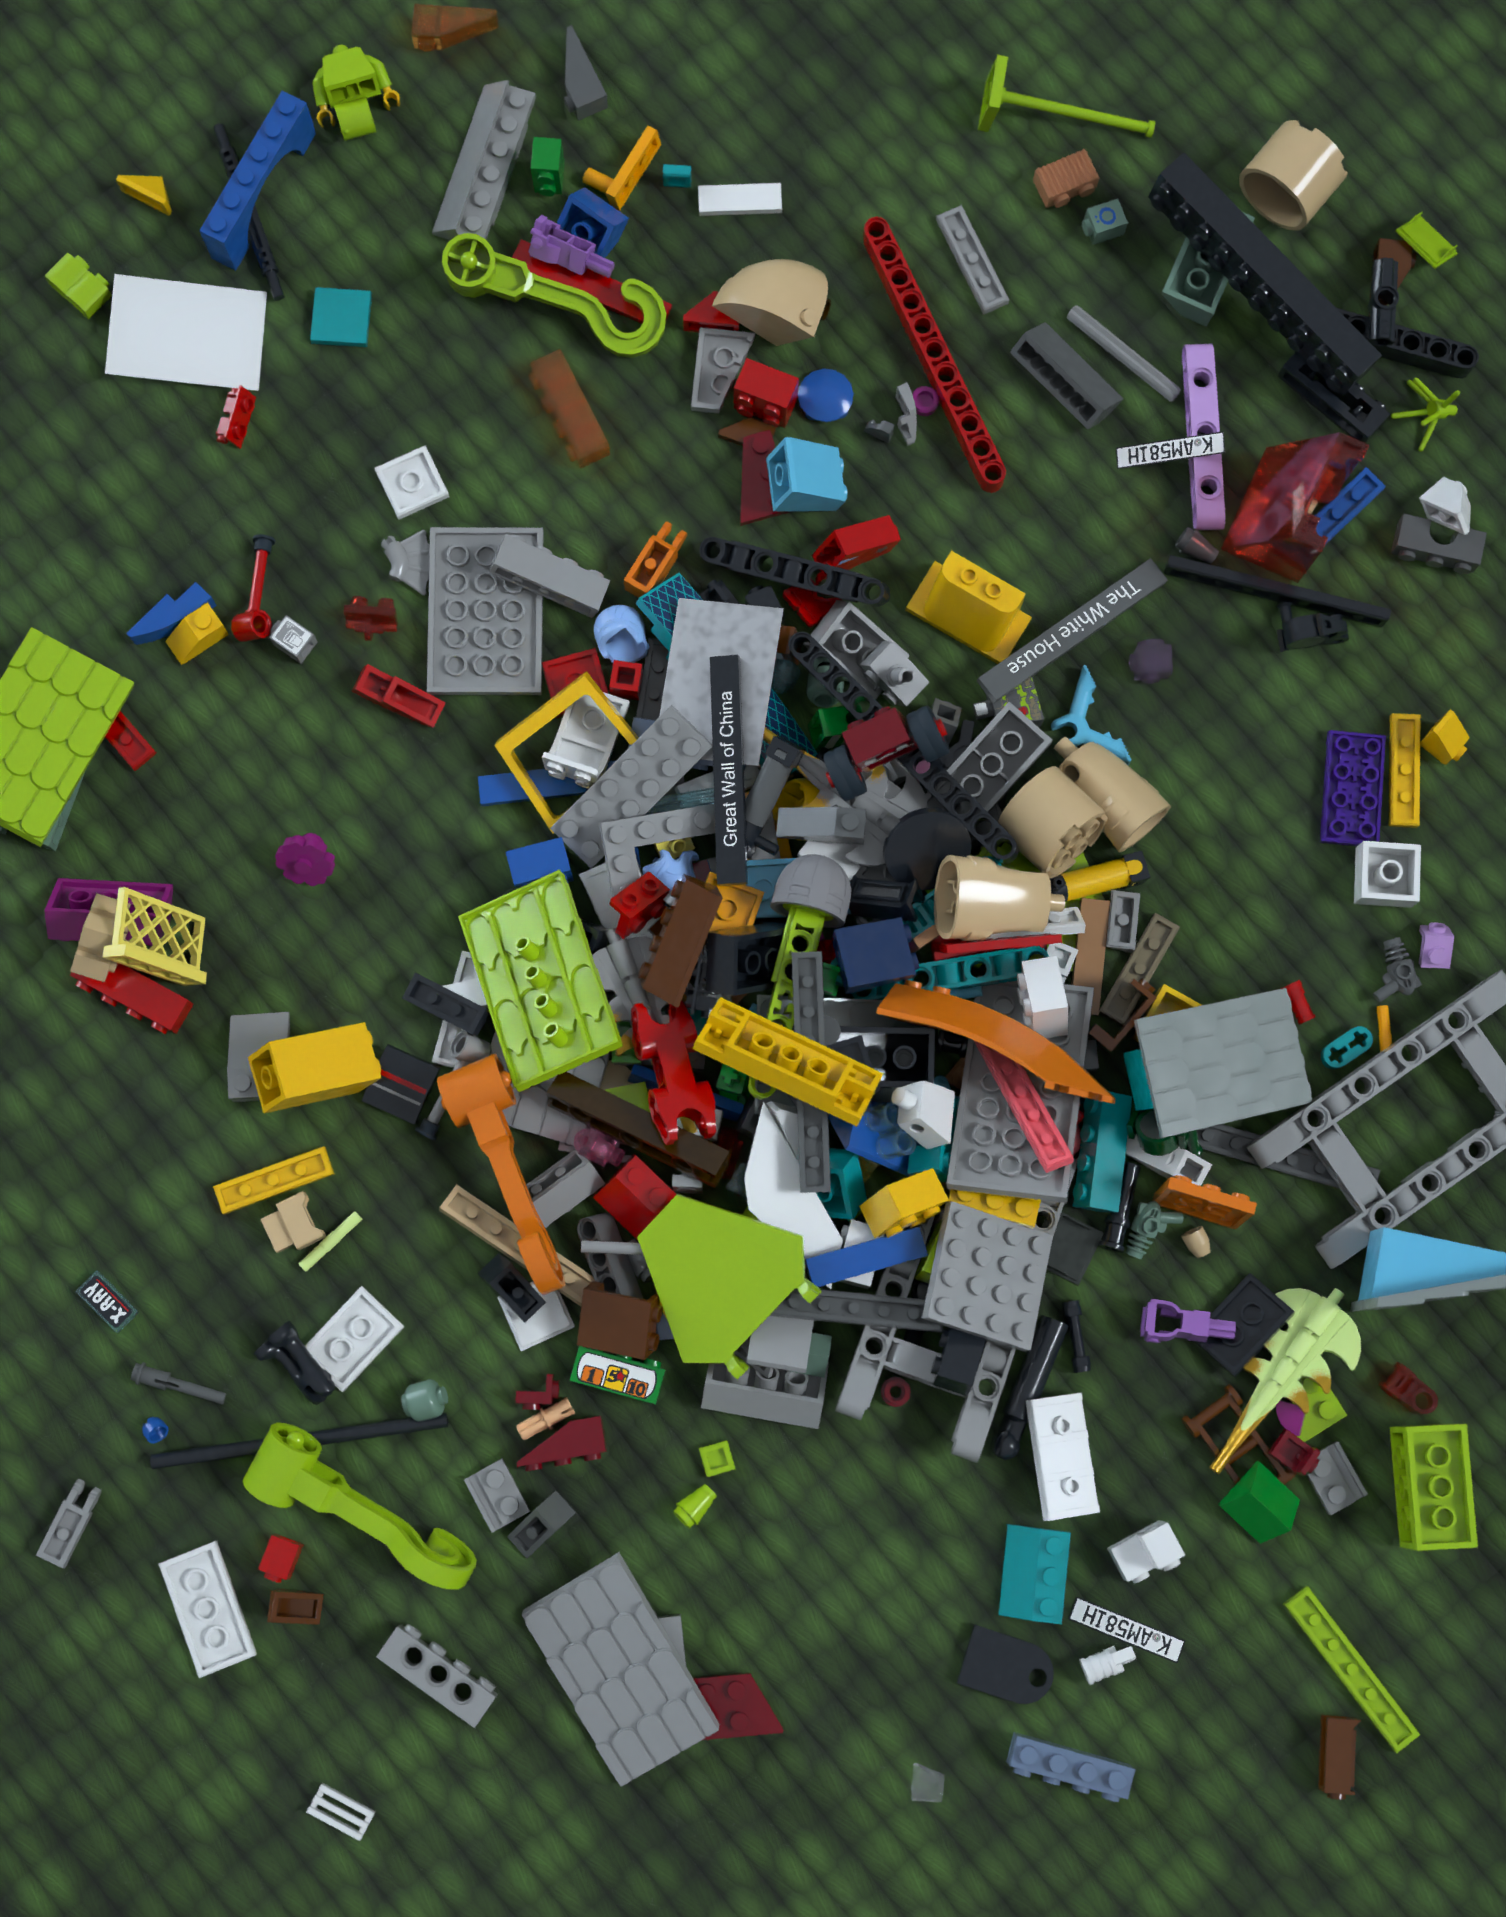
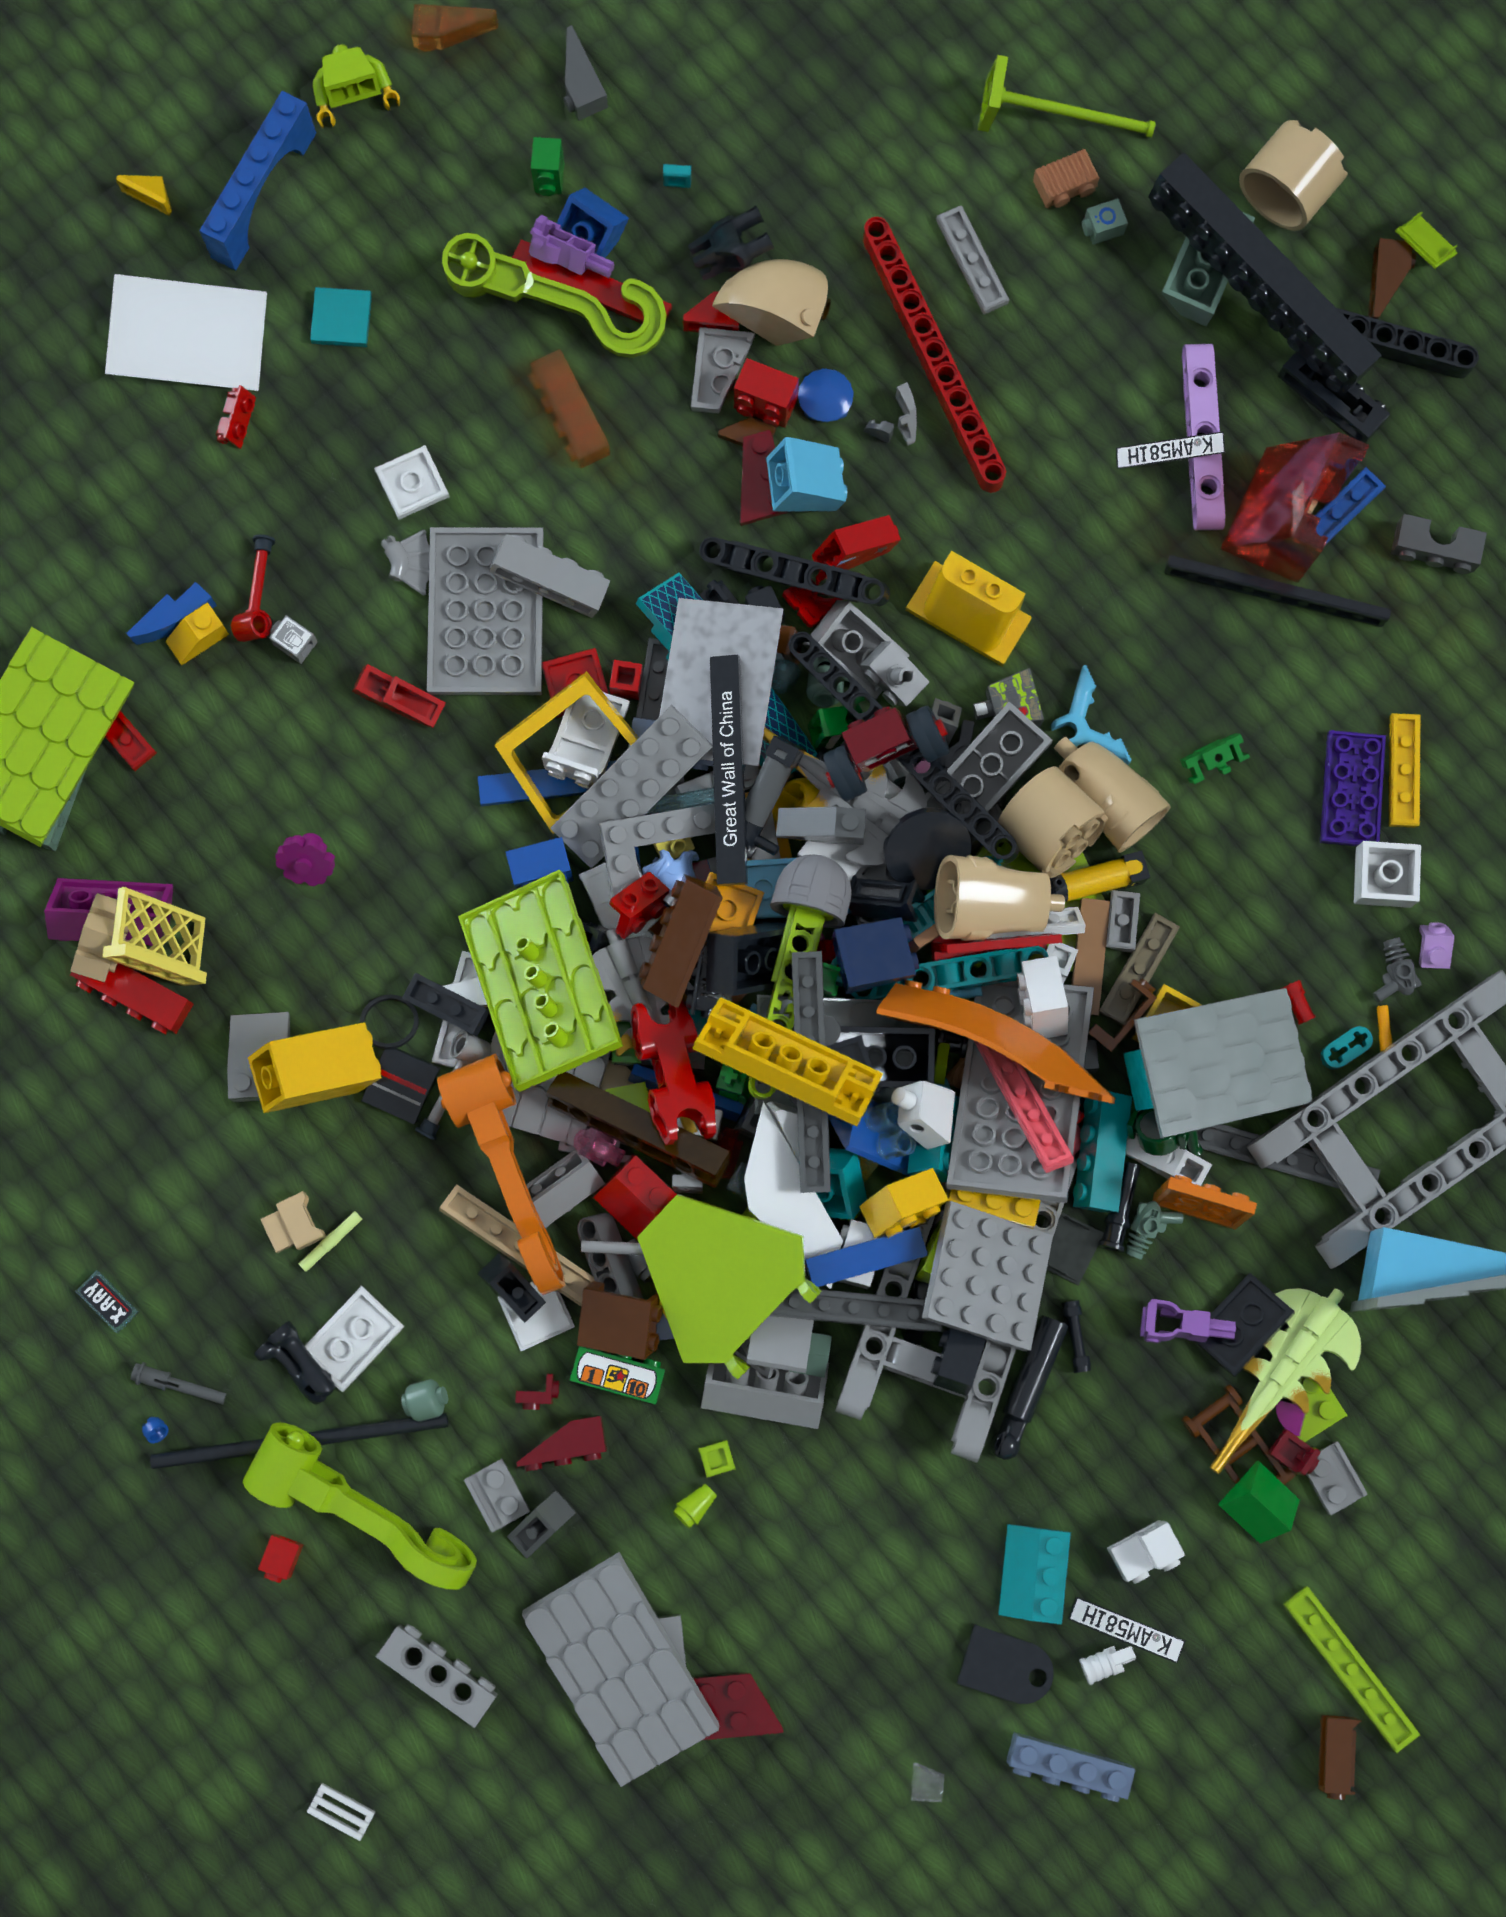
light grey hinge [36,1479,101,1568] -> none
lime brick [45,253,112,319] -> none
white tile [159,1541,258,1678] -> none
black axle [213,123,285,301] -> none
yellow tile [213,1146,335,1214] -> none
reddish brown slope [267,1588,324,1624] -> none
lime piece [334,96,376,141] -> none
clear red hips [343,596,398,641] -> none
light grey slope [432,80,536,240] -> none
light nougat axle [516,1397,576,1440] -> none
light orange piece [583,126,661,211] -> none
light blue hair [594,605,650,663] -> none
orange hinge [624,521,688,598] -> none
white tile [698,183,782,216] -> none
dark red plate [881,1377,910,1407] -> none
magenta tile [912,386,939,416] -> none
dark grey tile [977,558,1168,703] -> none
dark grey brick [1009,322,1123,429] -> none
white container [1026,1393,1100,1521] -> none
light grey axle [1067,305,1181,402] -> none
clear purple brick [1129,639,1173,684] -> none
dark grey cone [1175,527,1219,565] -> none
tan hose [1181,1226,1210,1258] -> none
black piece [1276,602,1349,652] -> none
black piece [1368,257,1399,347] -> none
clear red piece [1378,1362,1438,1415] -> none
lime brick [1389,1424,1478,1551] -> none
lime plant [1391,378,1460,452] -> none
white slope [1419,477,1471,535] -> none
yellow slope [1420,709,1470,765] -> none
none -> black piece [360,995,419,1049]
none -> black connector [688,206,775,281]
none -> lime tile [934,1043,950,1084]
none -> green piece [1180,733,1250,784]

